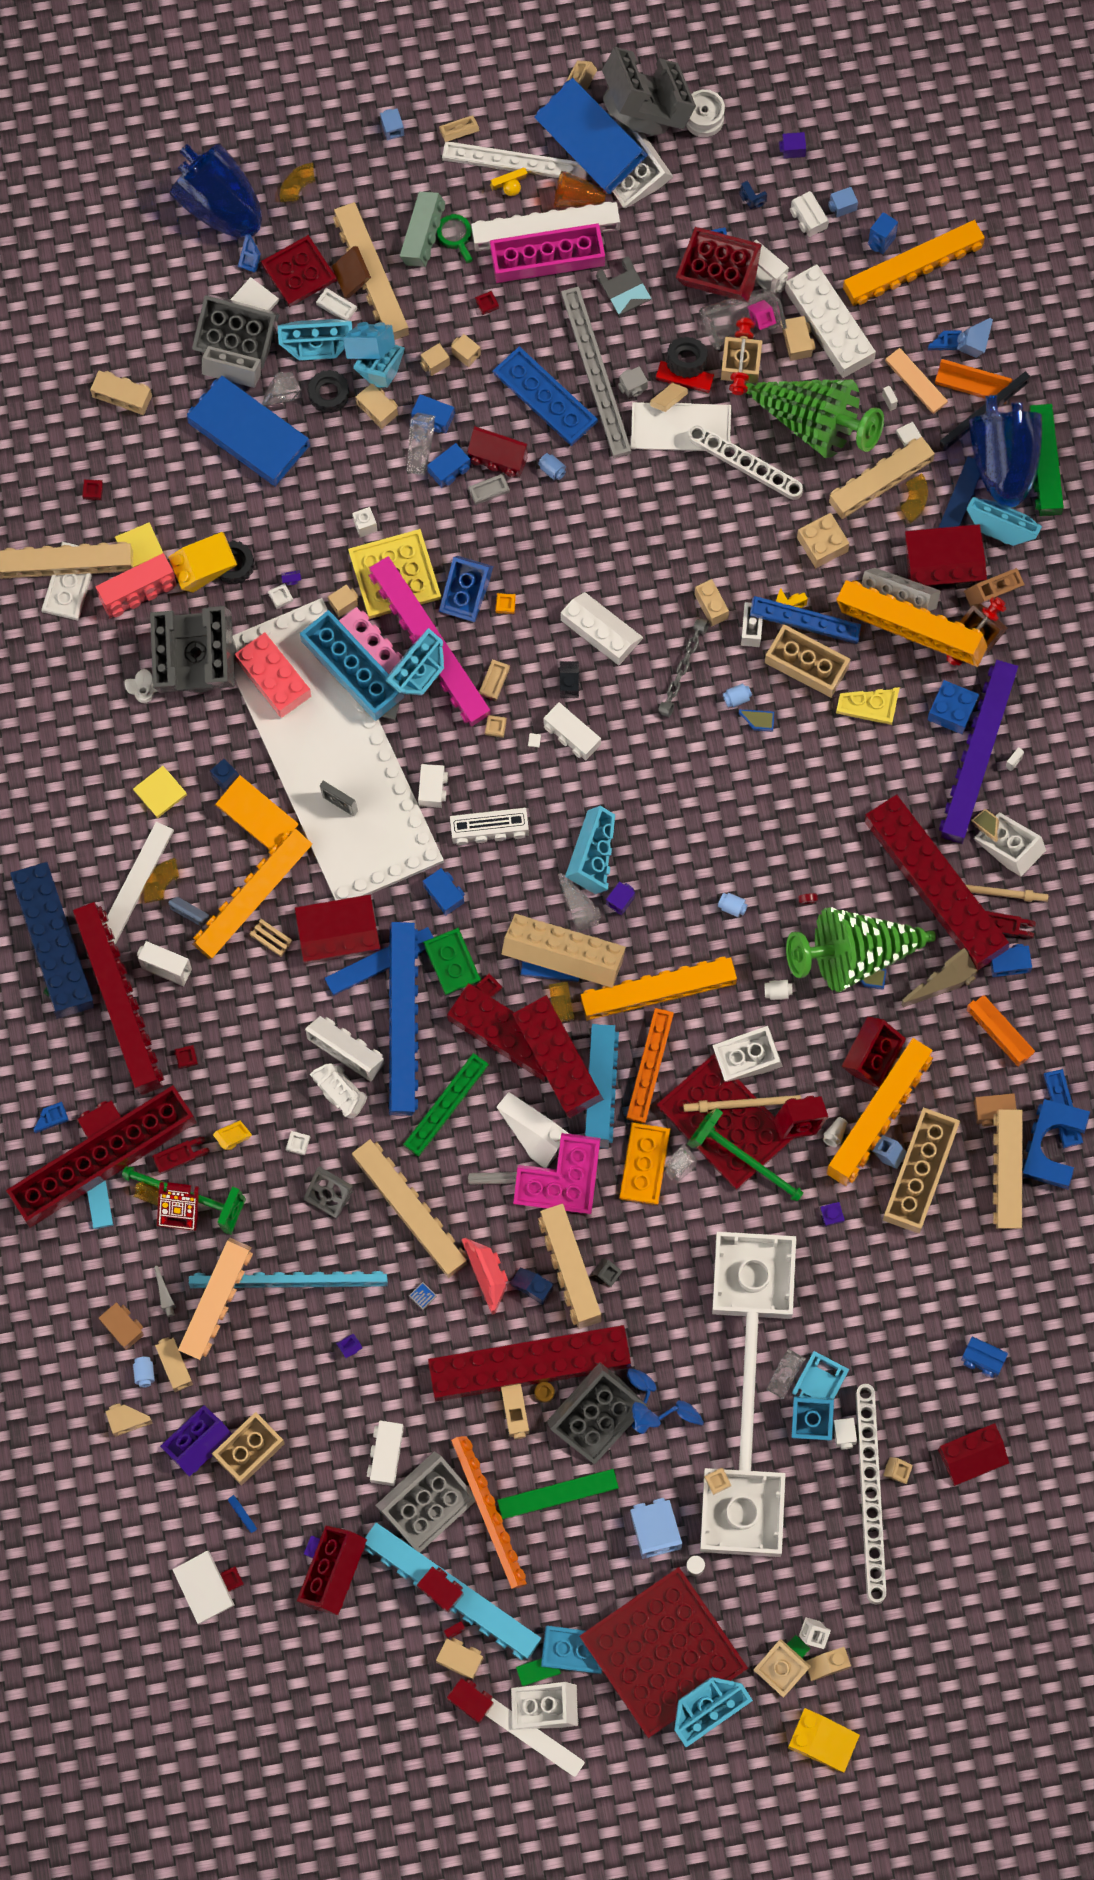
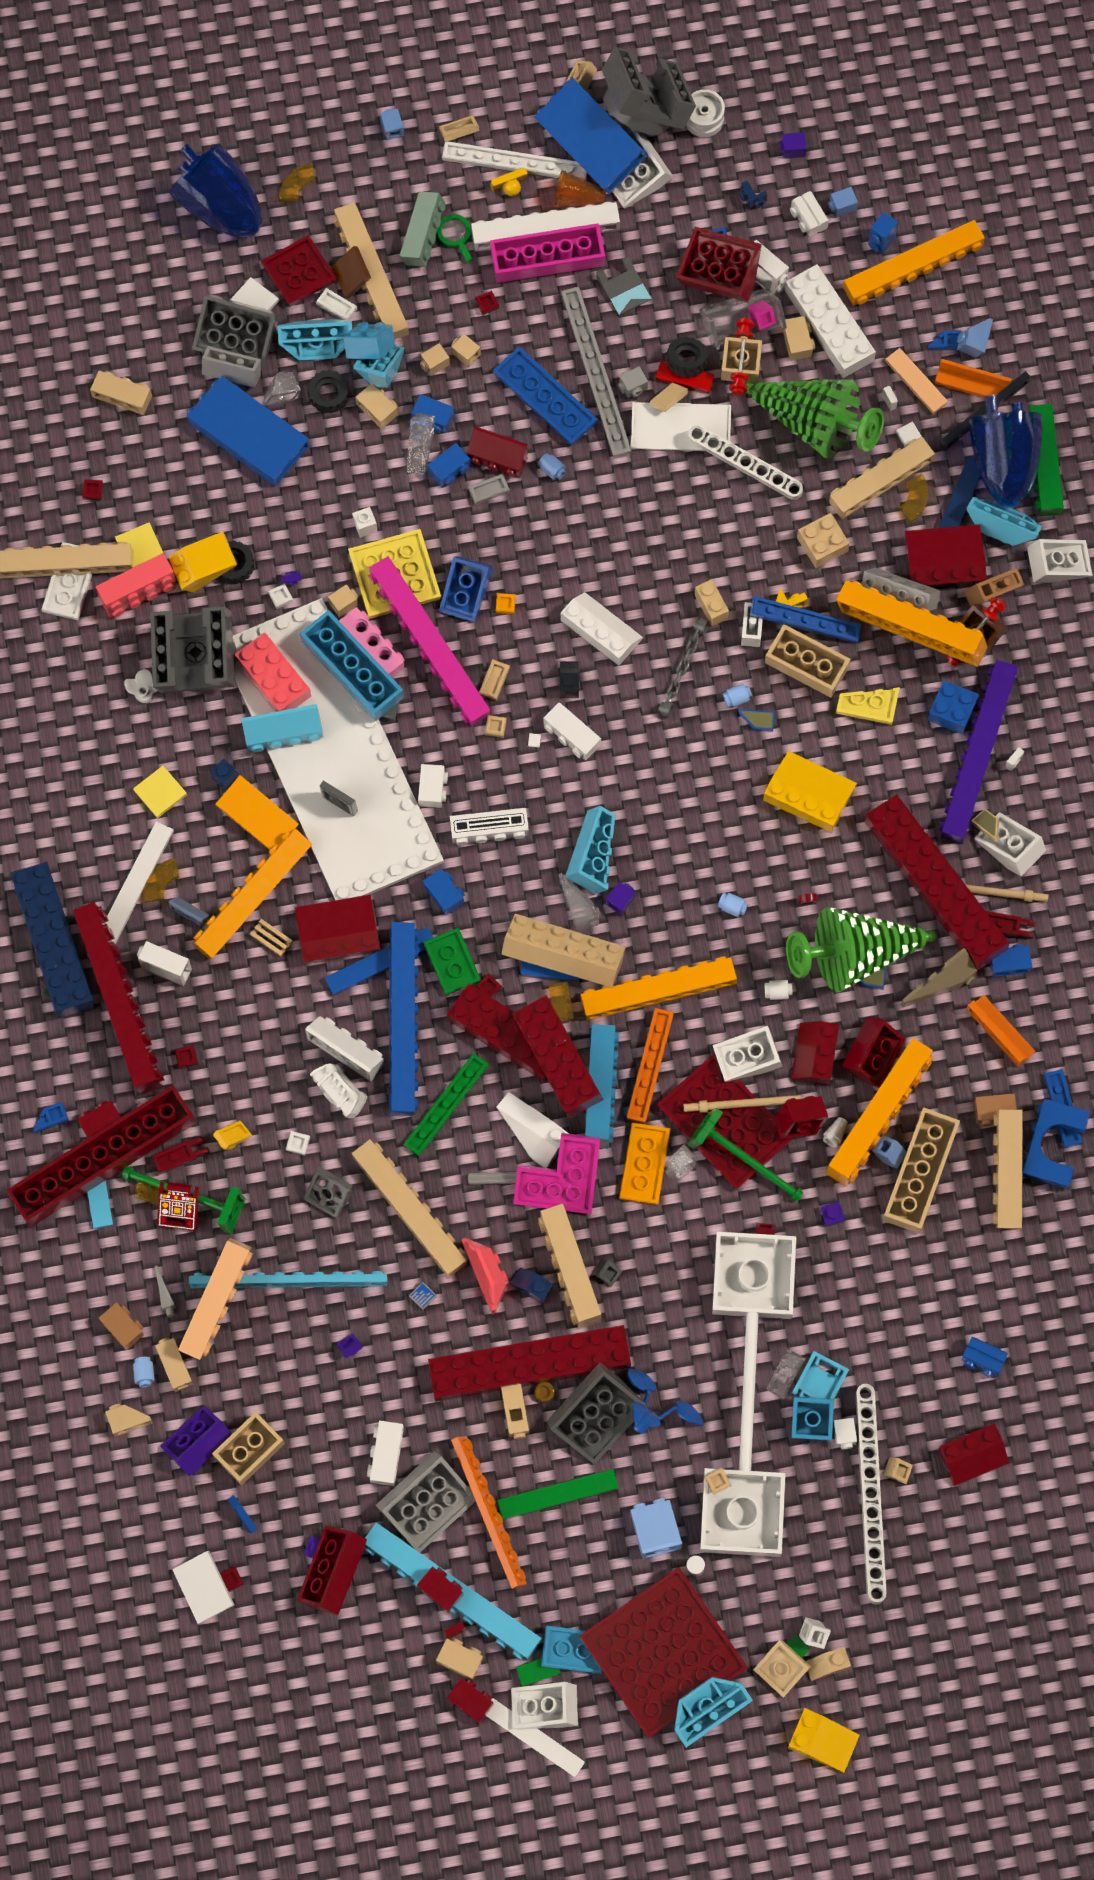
blue tile [238,233,261,273] -> none
medium azure wedge [386,628,444,695] -> none
none -> medium azure slope [241,704,324,752]
none -> dark red plate [755,1222,776,1235]
none -> yellow slope [763,751,857,833]
none -> dark red slope [791,1021,840,1086]
none -> white slope [1027,539,1093,583]

